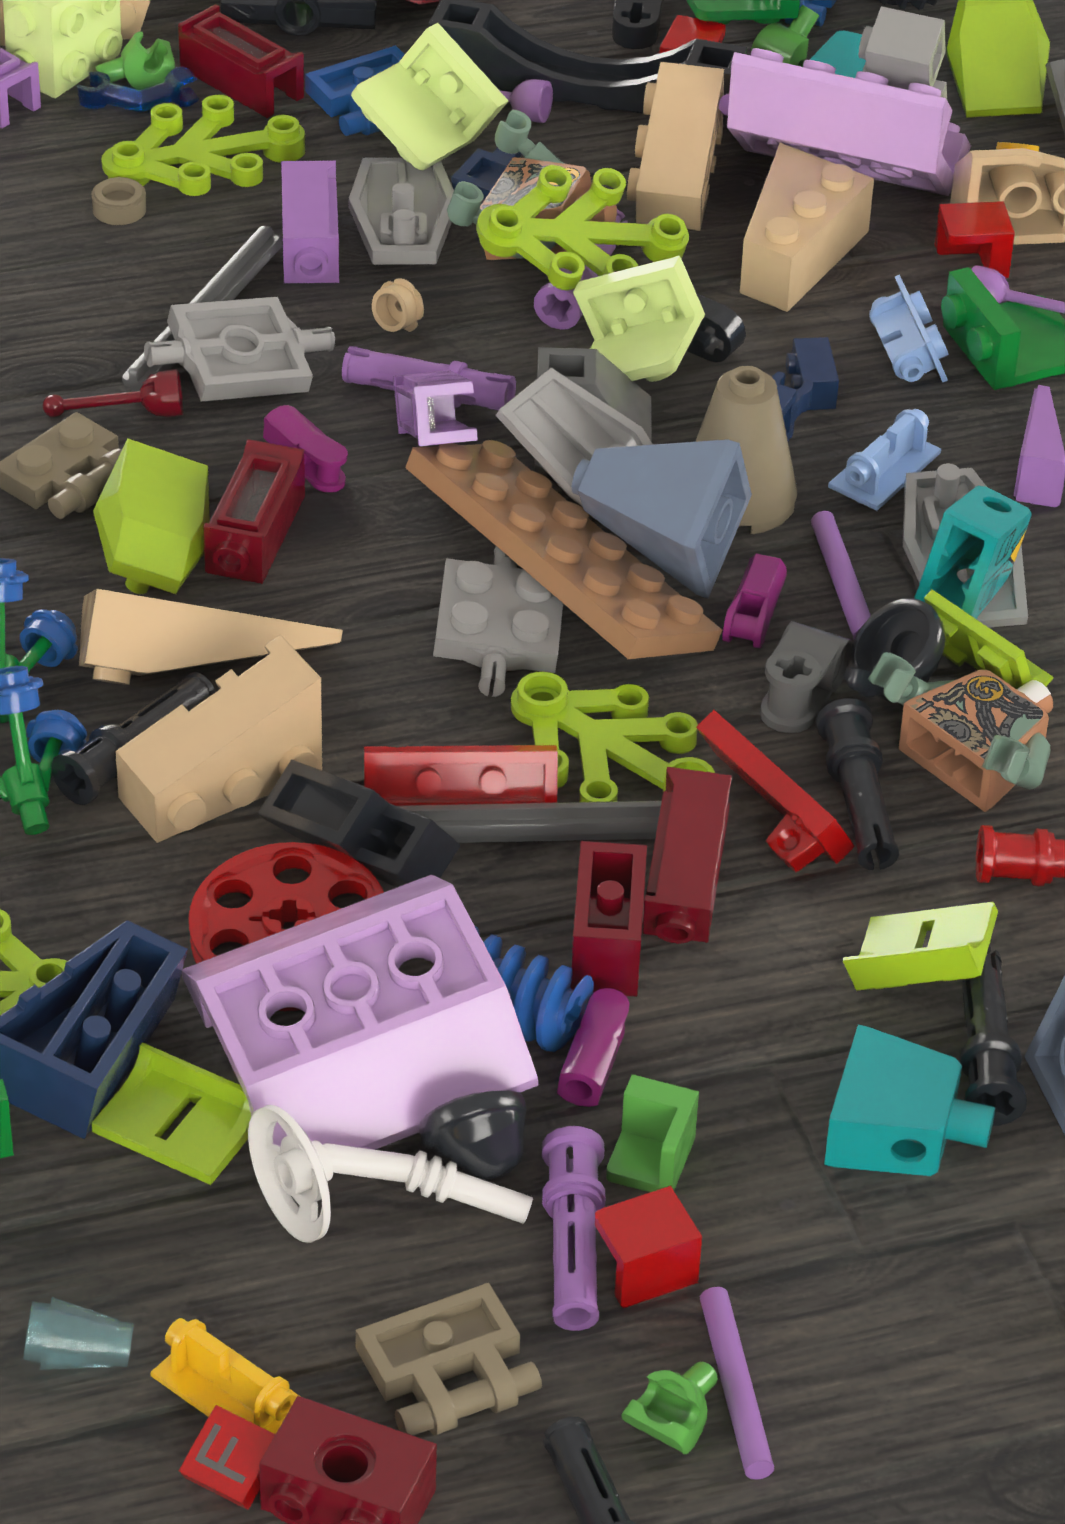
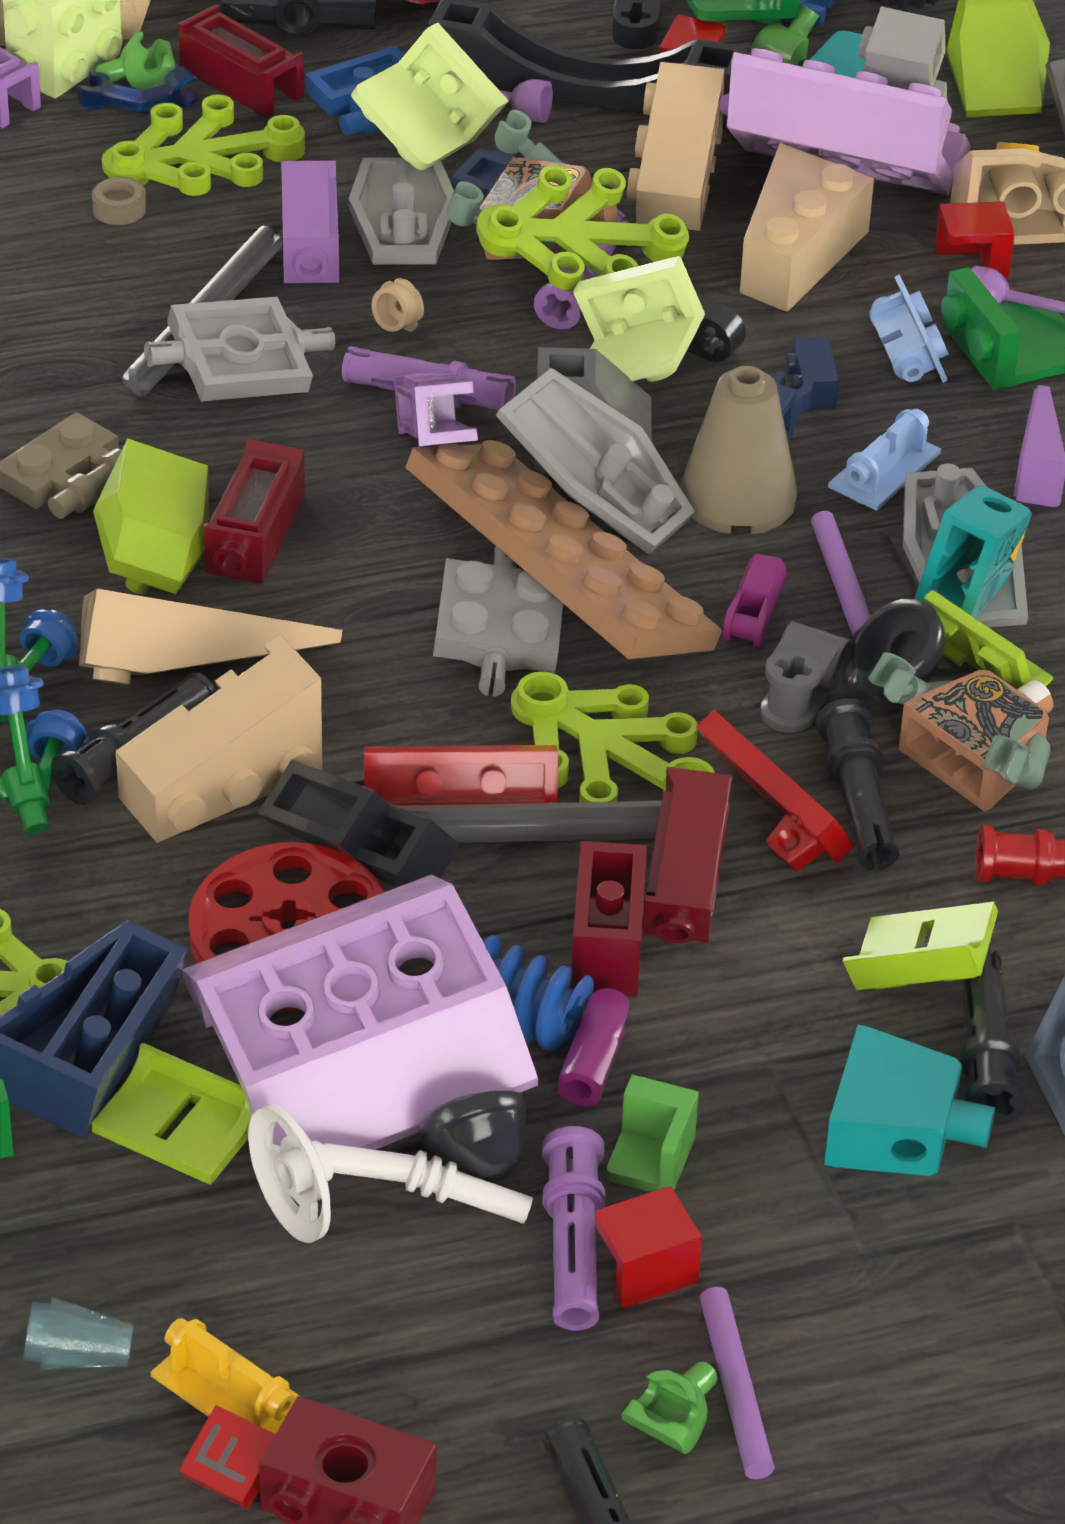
dark red hinge [42,369,183,417] -> none
magenta bar [263,405,348,492] -> none
dark tan plate [356,1283,542,1436] -> none
sand blue slope [572,439,752,598] -> none

